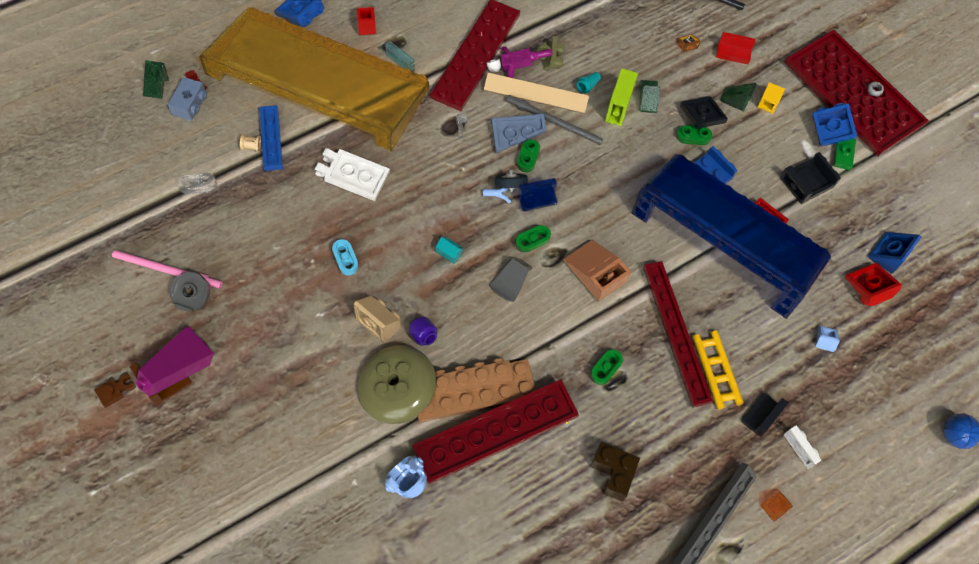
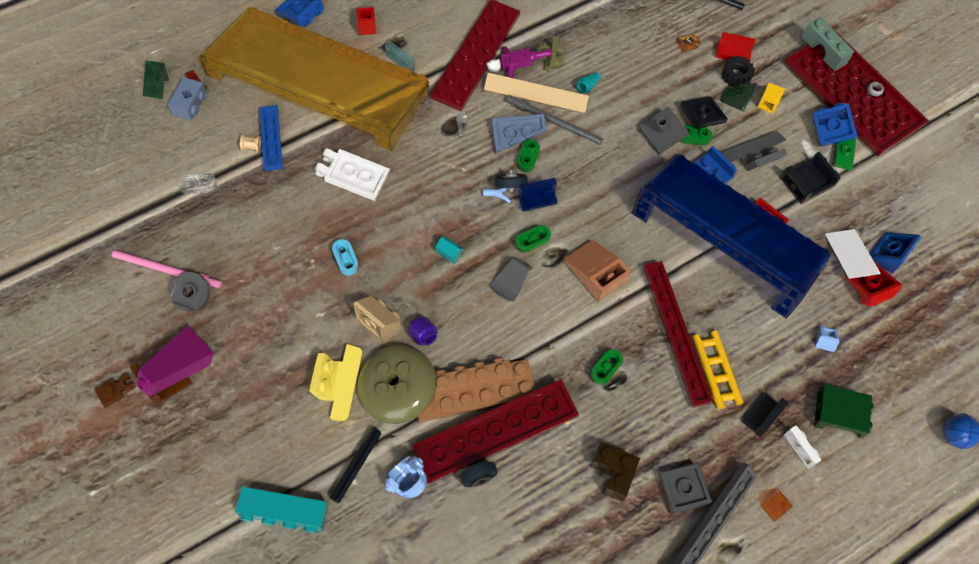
lime brick [605,68,638,127] -> none
clear green slope [639,80,660,113] -> none
none -> teal brick [235,487,329,534]
none -> light yellow plate [309,344,362,421]
none -> black axle [330,427,381,503]
none -> black wheel [460,461,498,487]
none -> dark grey tile [639,106,689,155]
none -> dark grey plate [658,463,712,514]
none -> black tyre [721,56,755,88]
none -> dark grey plate [722,132,787,171]
none -> sand green arch [801,17,854,71]
none -> dark green panel [814,384,874,438]
none -> white sticker [825,229,881,279]

